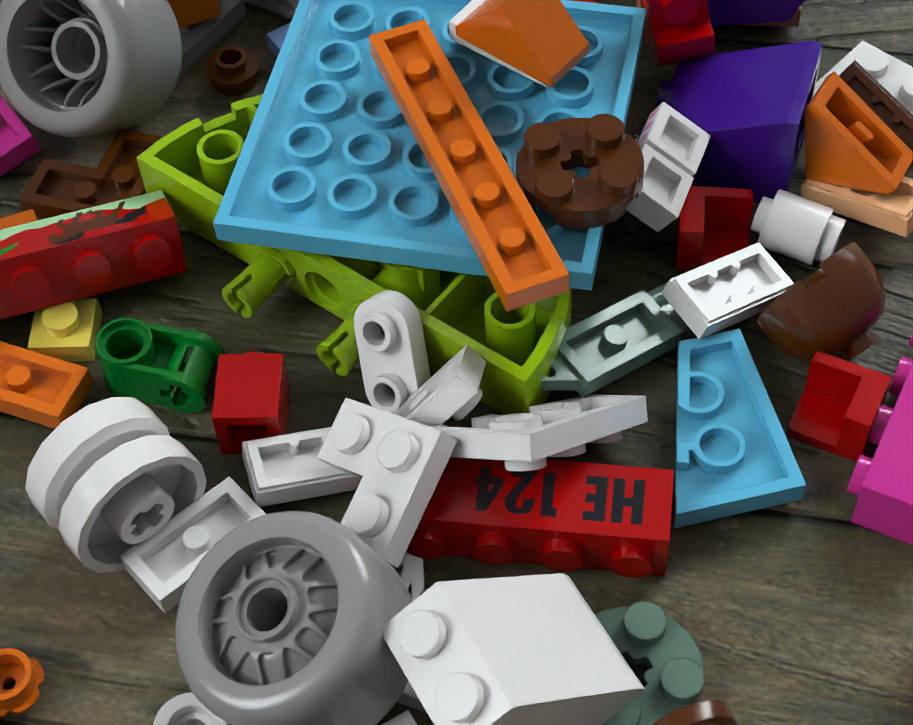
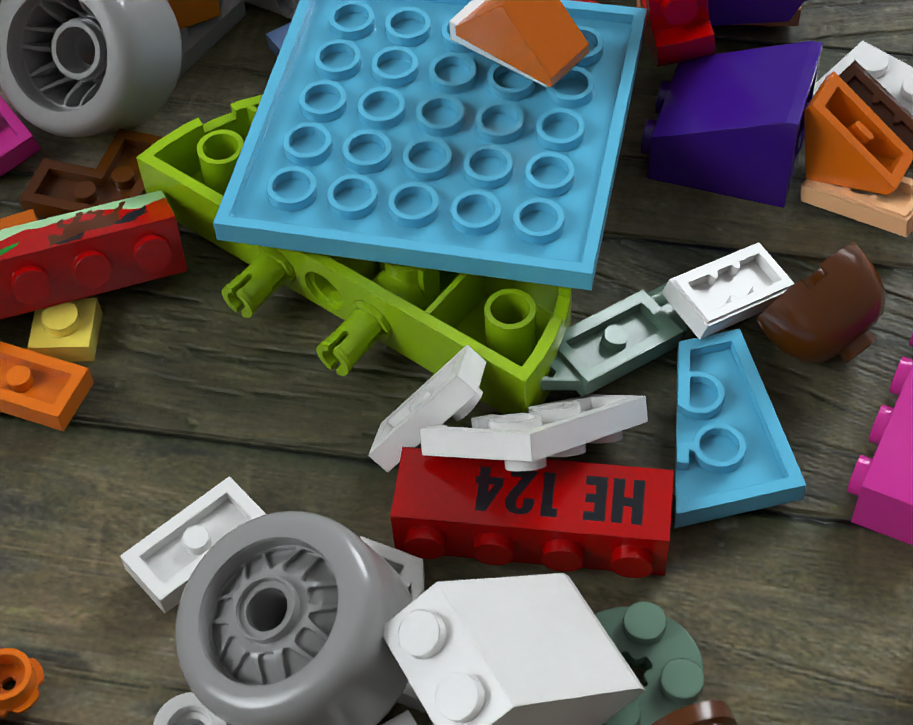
white wheel [25,397,207,573] -> none
green piece [95,318,225,414] -> none
reddish brown plate [205,45,260,96] -> none
red brick [211,351,291,455] -> none
white plate [242,427,362,507] -> none
white plate [317,398,457,568] -> none
white plate [354,290,431,413] -> none
orange plate [369,19,570,312] -> none
reddish brown plate [516,114,644,229] -> none
white hips [602,101,711,247] -> none
red panel [675,186,753,271] -> none
white brick [750,189,846,266] -> none
red panel [787,351,891,462] -> none

